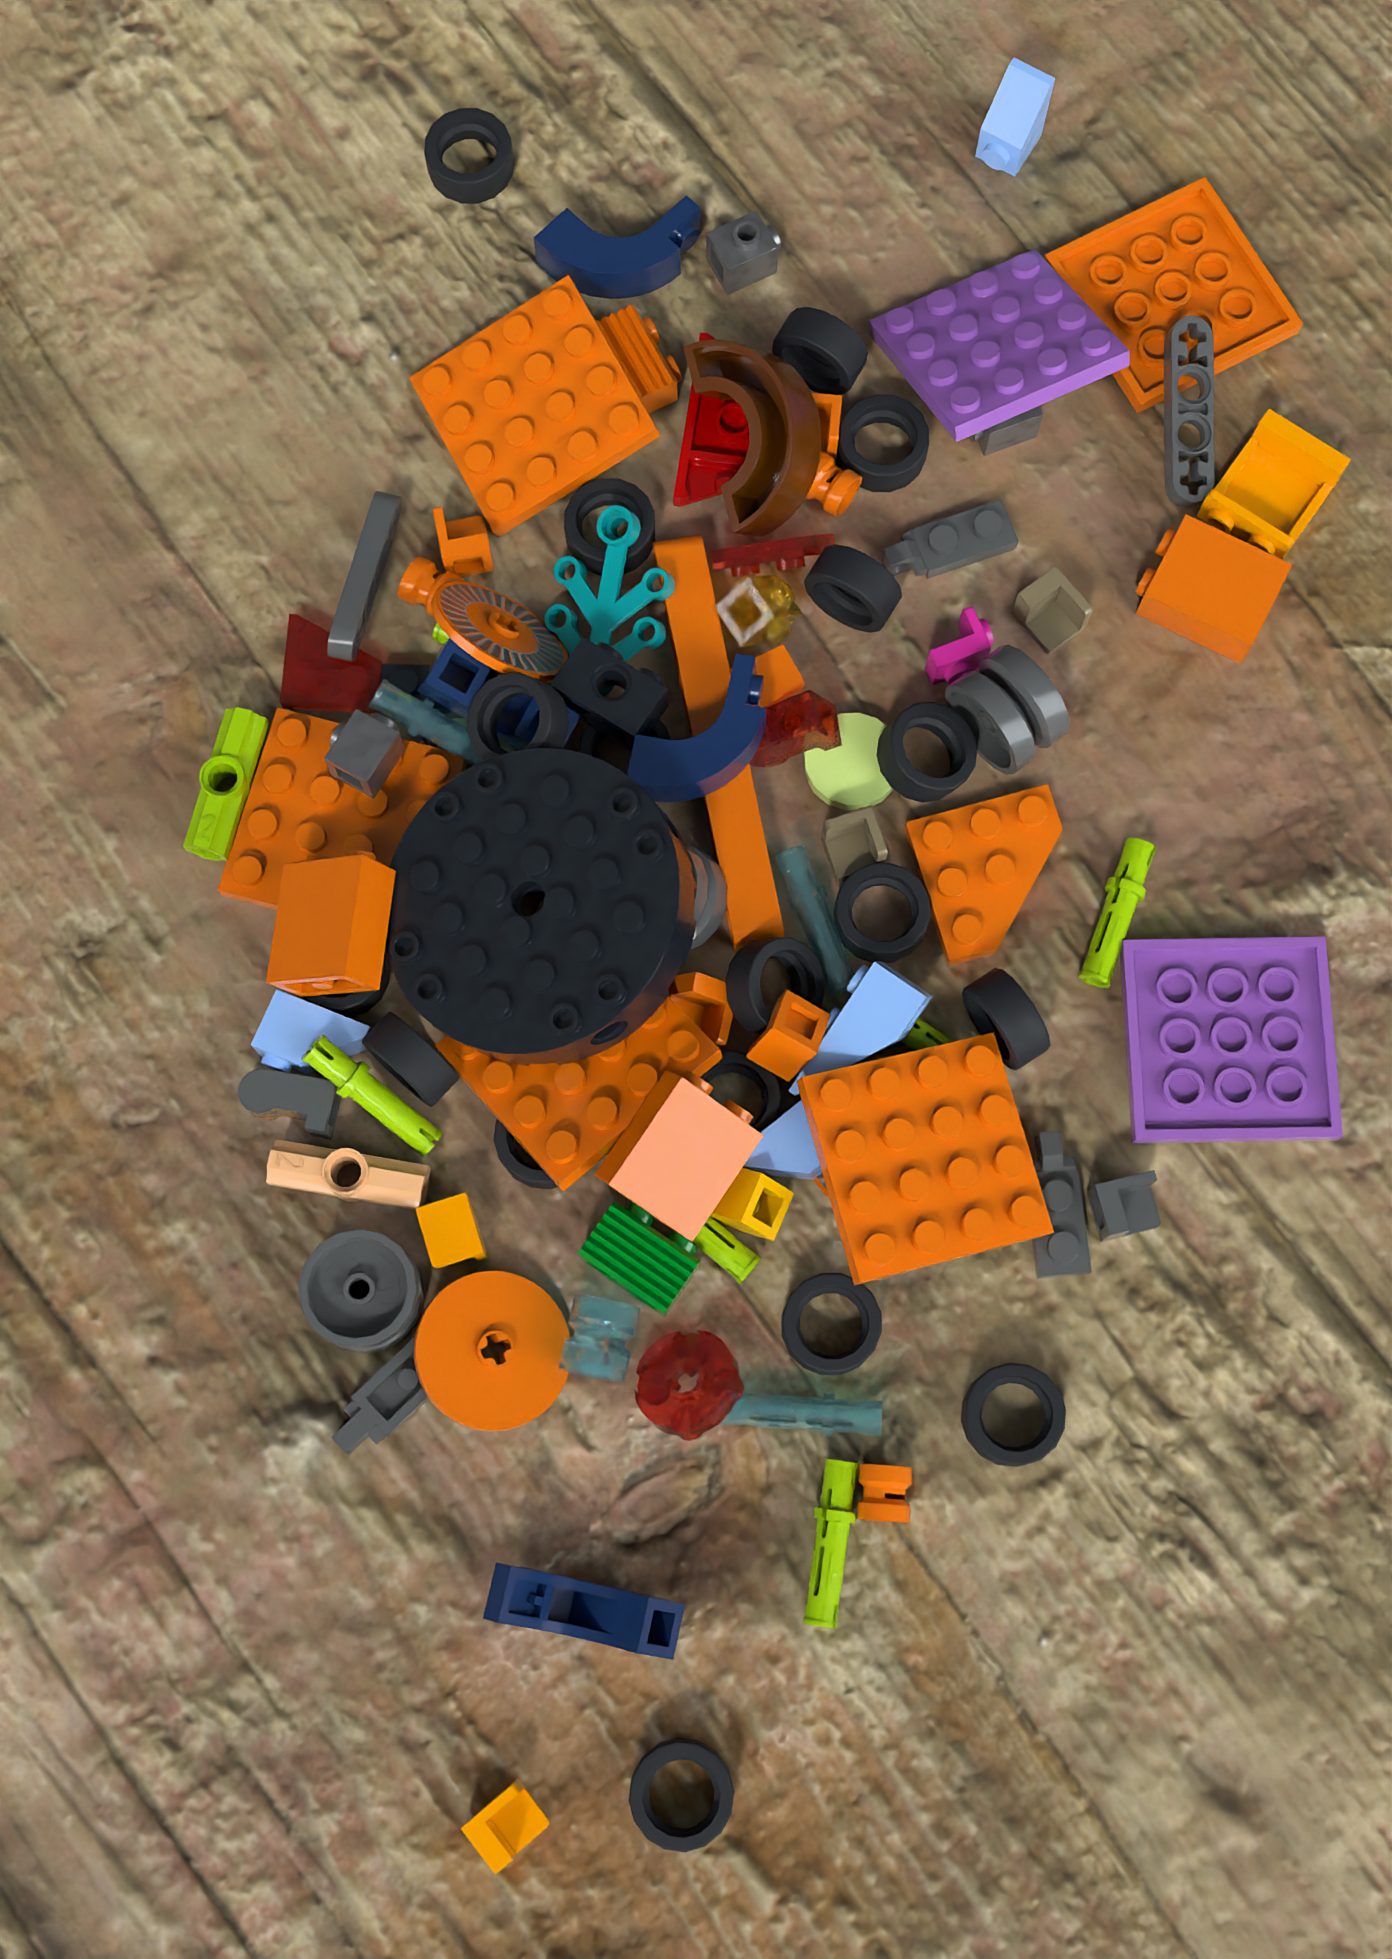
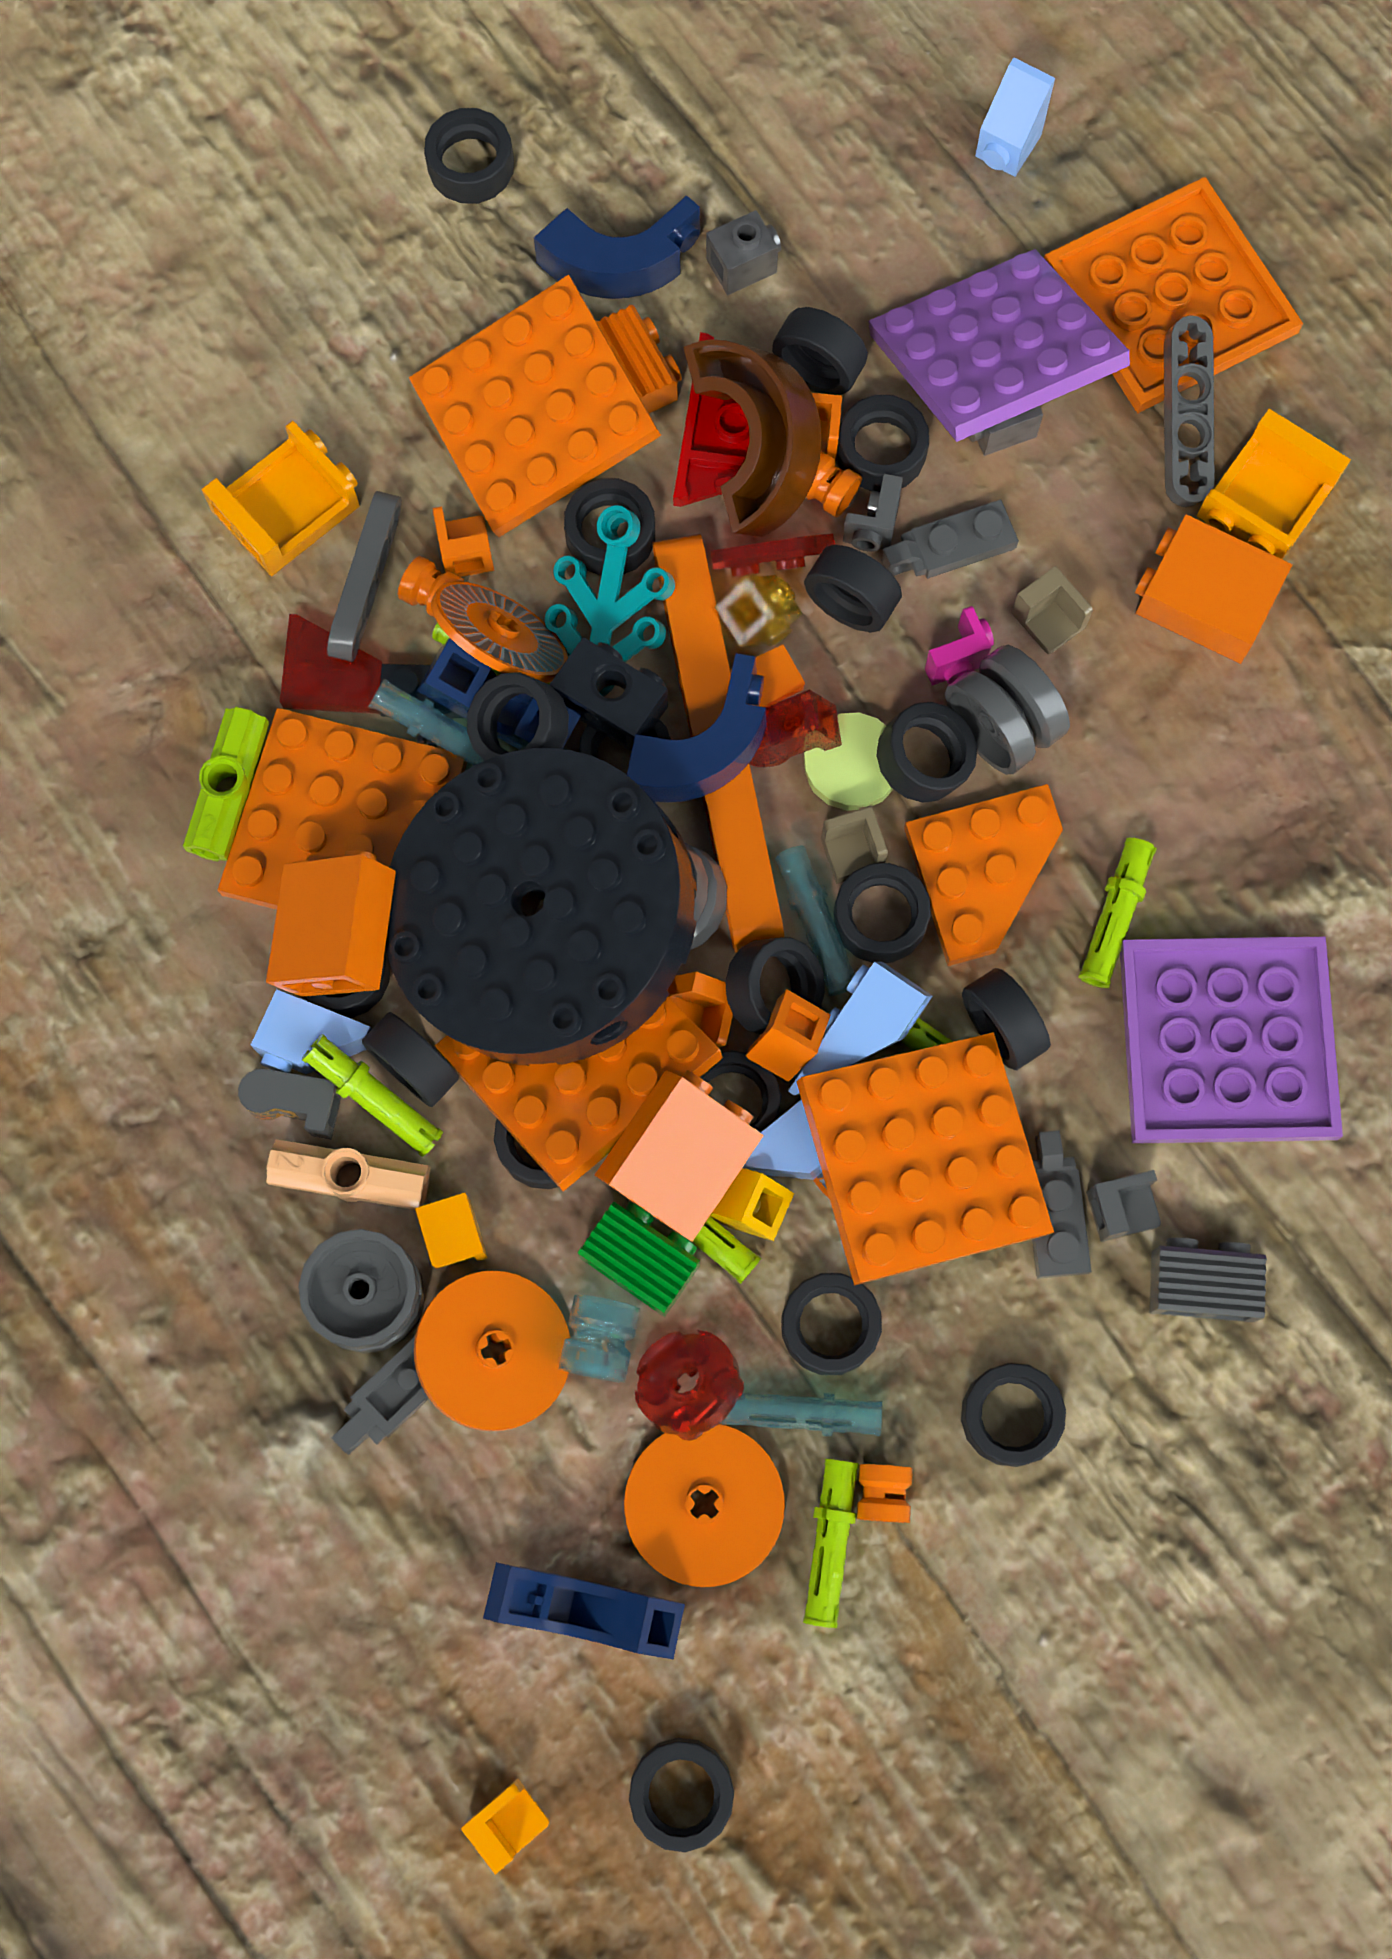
flat silver brick [324,709,405,799] -> none
none -> light orange panel [201,420,360,577]
none -> orange piece [624,1422,785,1587]
none -> dark grey bracket [843,474,903,552]
none -> dark grey brick [1149,1238,1267,1322]

